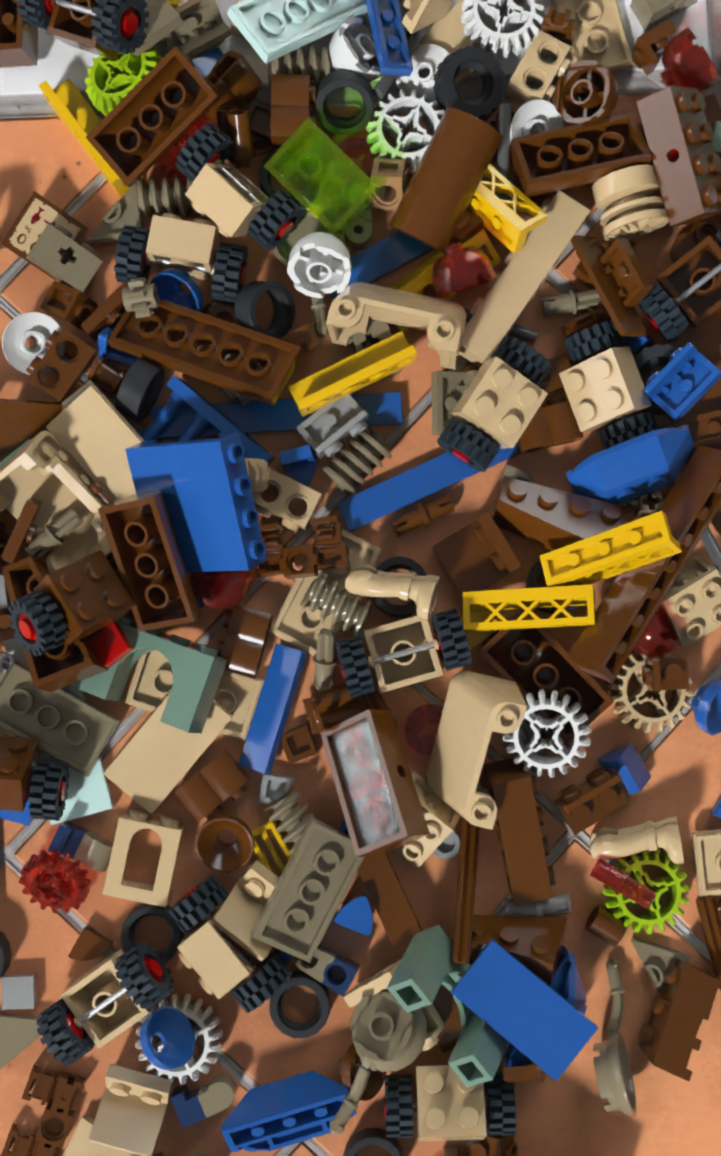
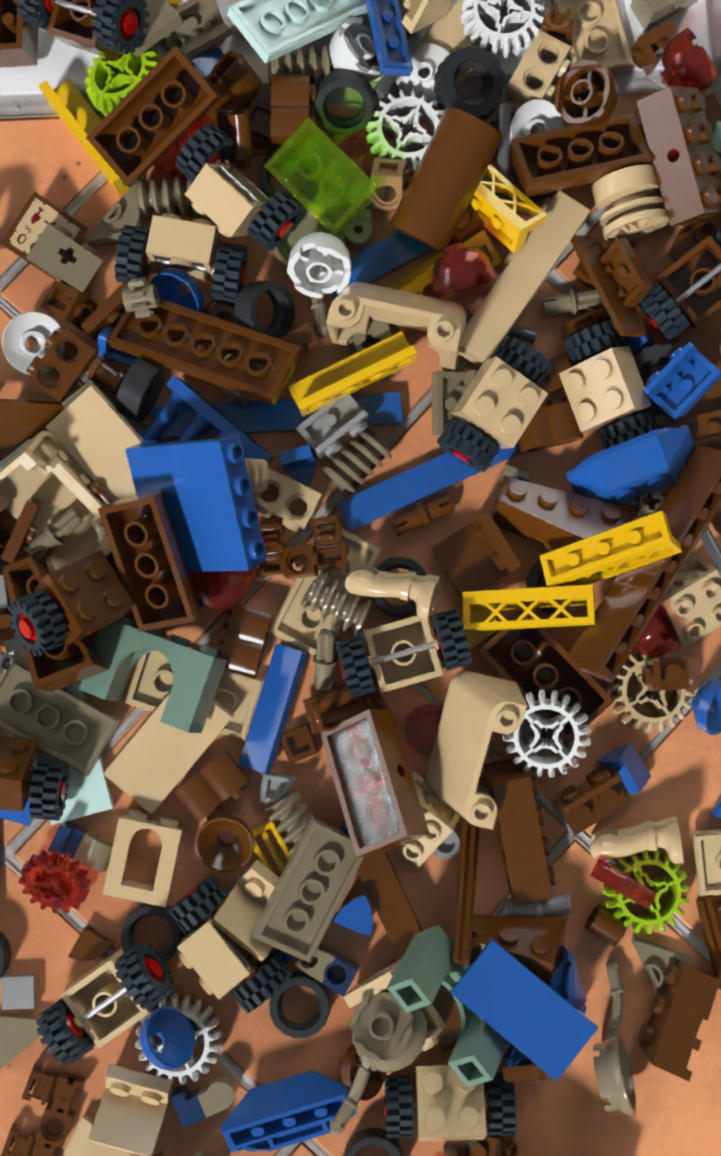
red tile [89,622,134,668] -> none

